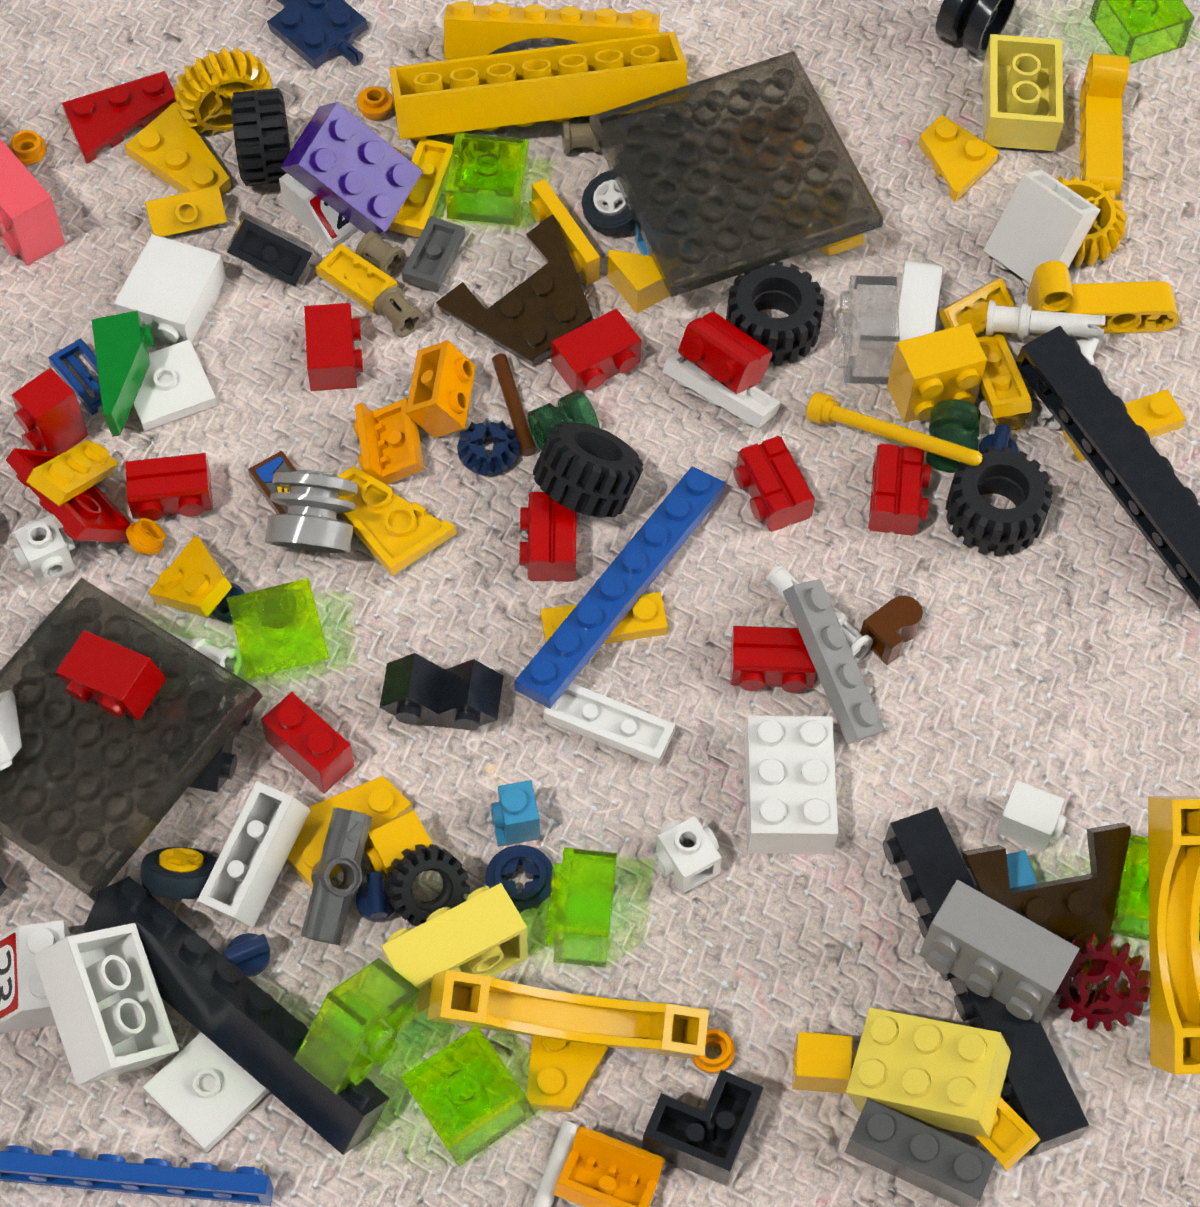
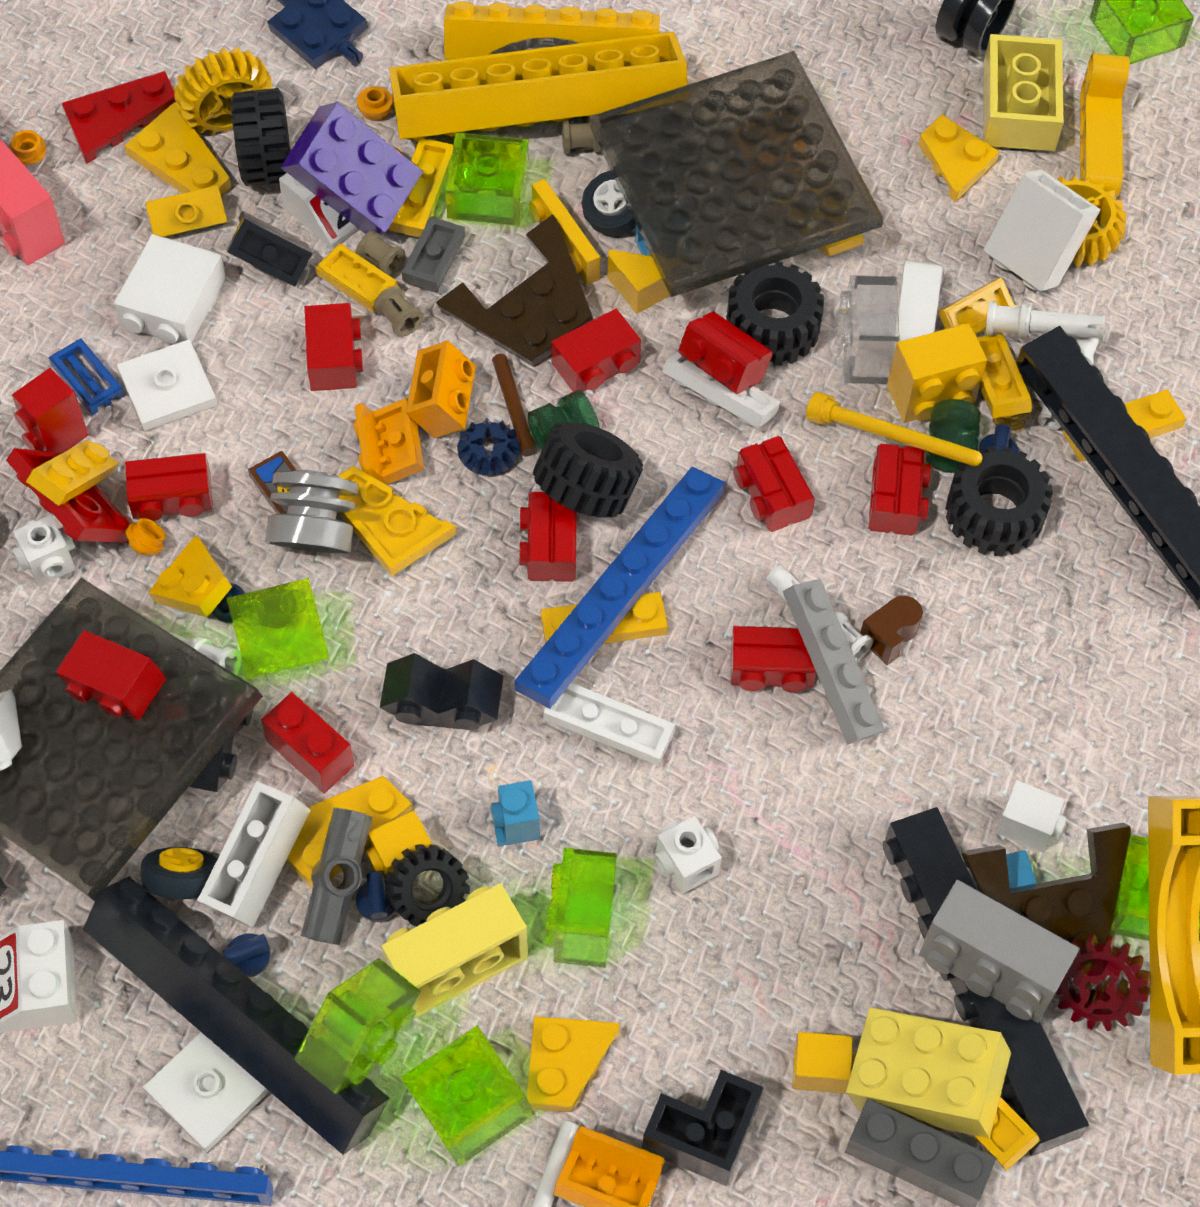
white brick [33,923,179,1086] -> none
green slope [91,310,154,437] -> none
yellow arch [427,970,709,1059] -> none
dark blue gear [486,845,555,913] -> none
light orange plate [691,1028,735,1074] -> none
white brick [744,715,838,854] -> none
yellow beam [1027,261,1179,335] -> none

